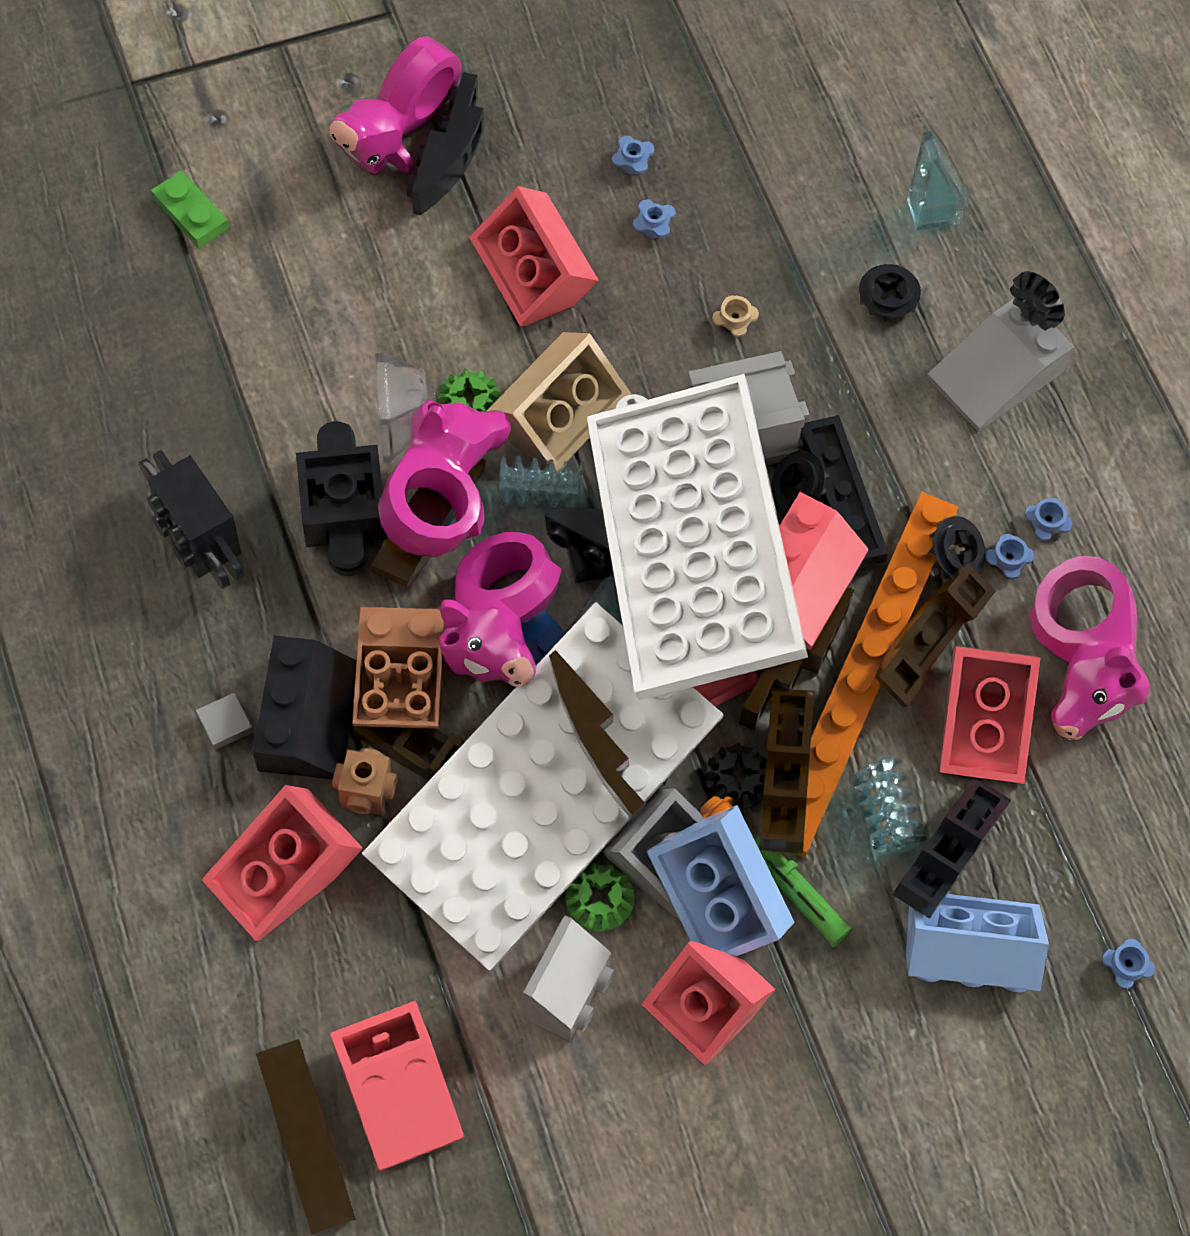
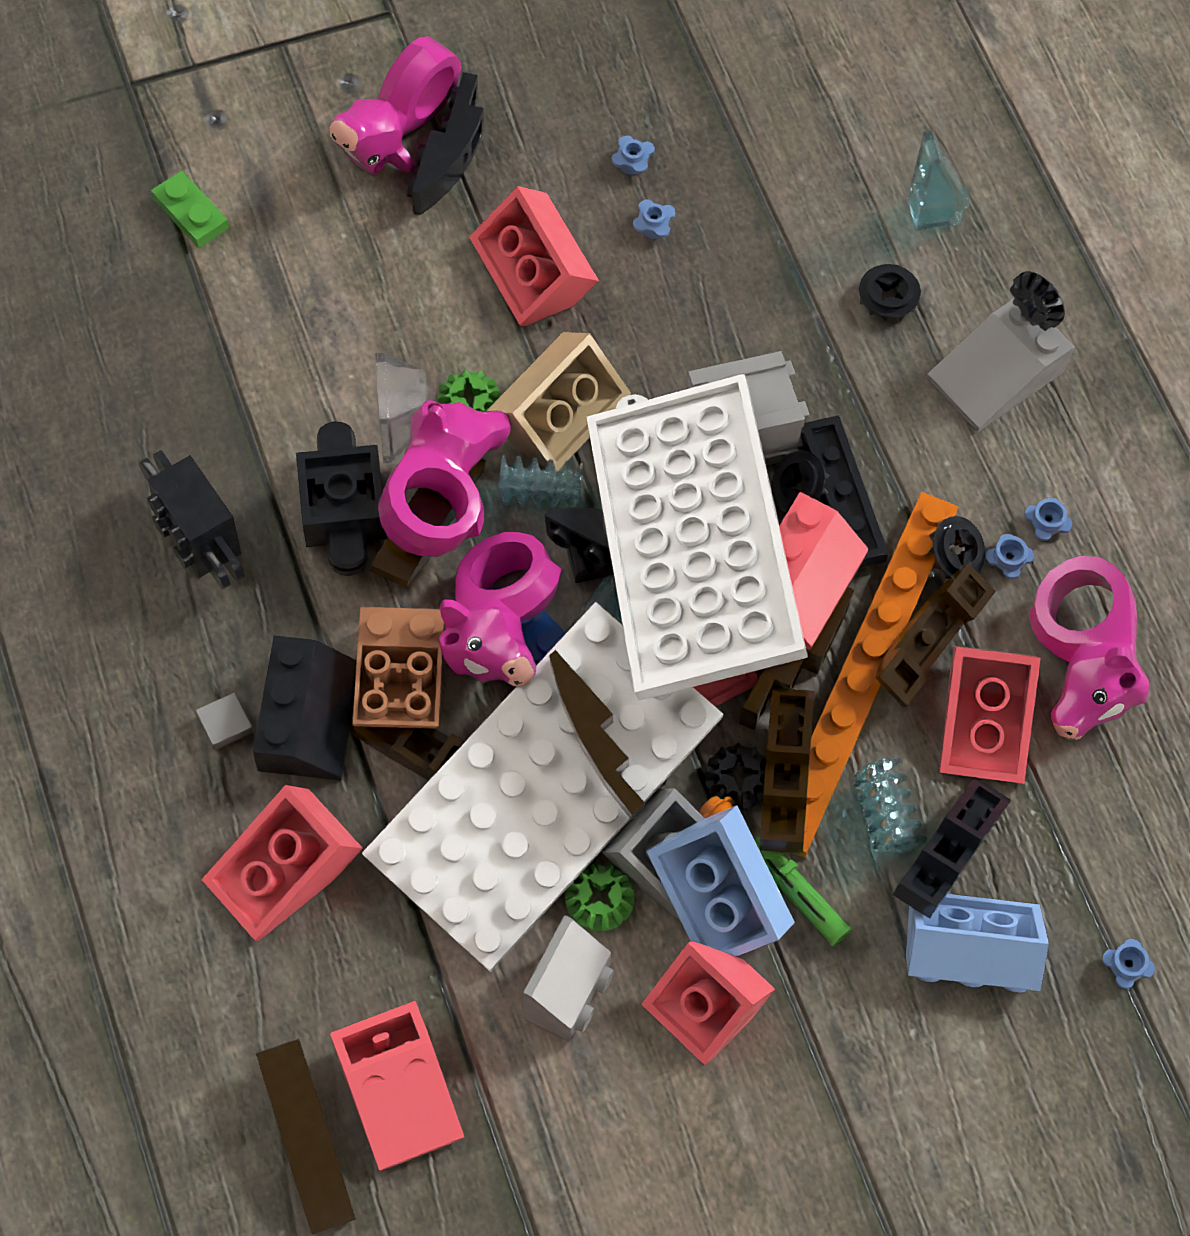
medium nougat brick [333,748,397,815] -> none
tan plate [712,296,759,337] -> none

